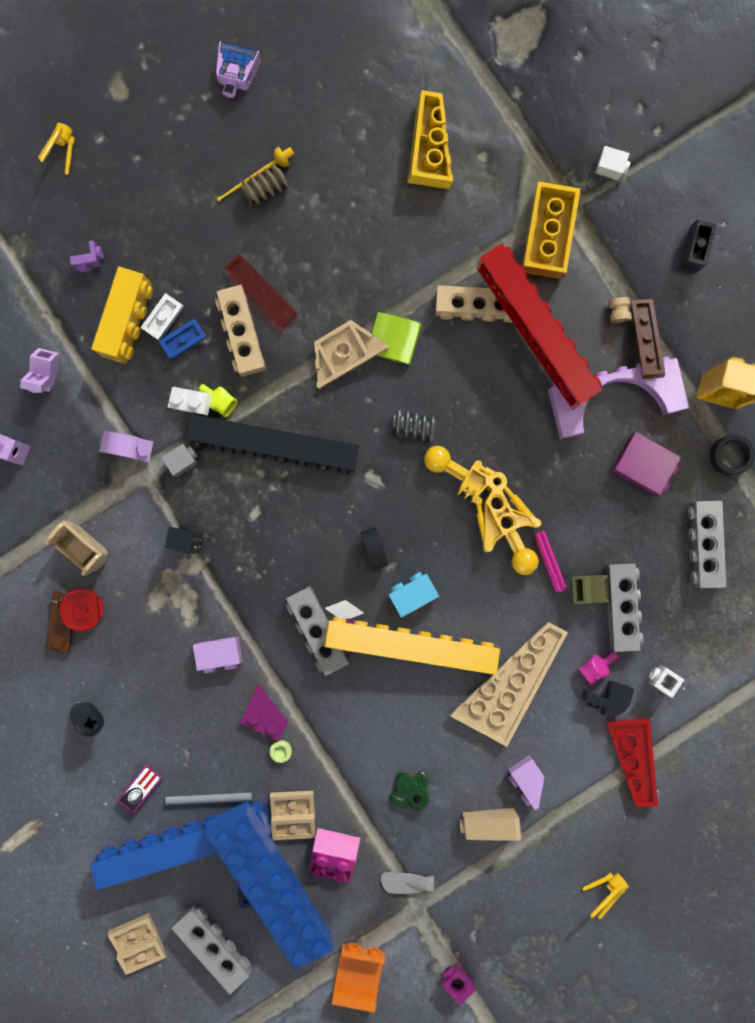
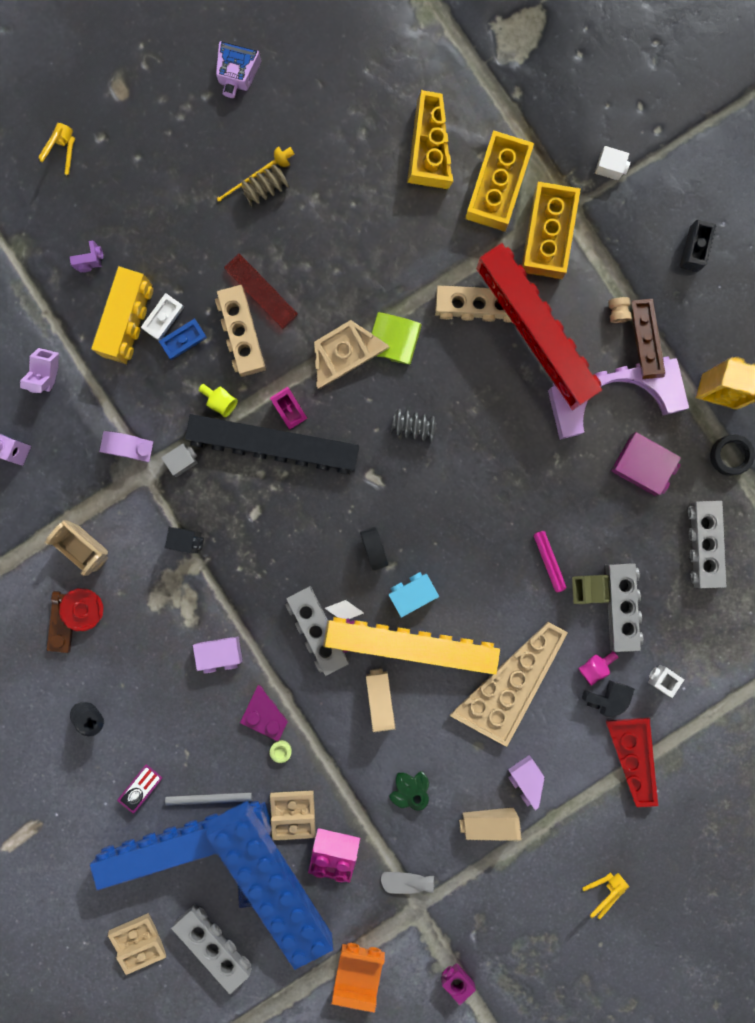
white plate [168,387,213,416] -> none
yellow piece [424,446,541,575] -> none
none -> dark pink slope [270,387,307,430]
none -> tan slope [366,668,395,732]
none -> yellow brick [465,130,534,232]

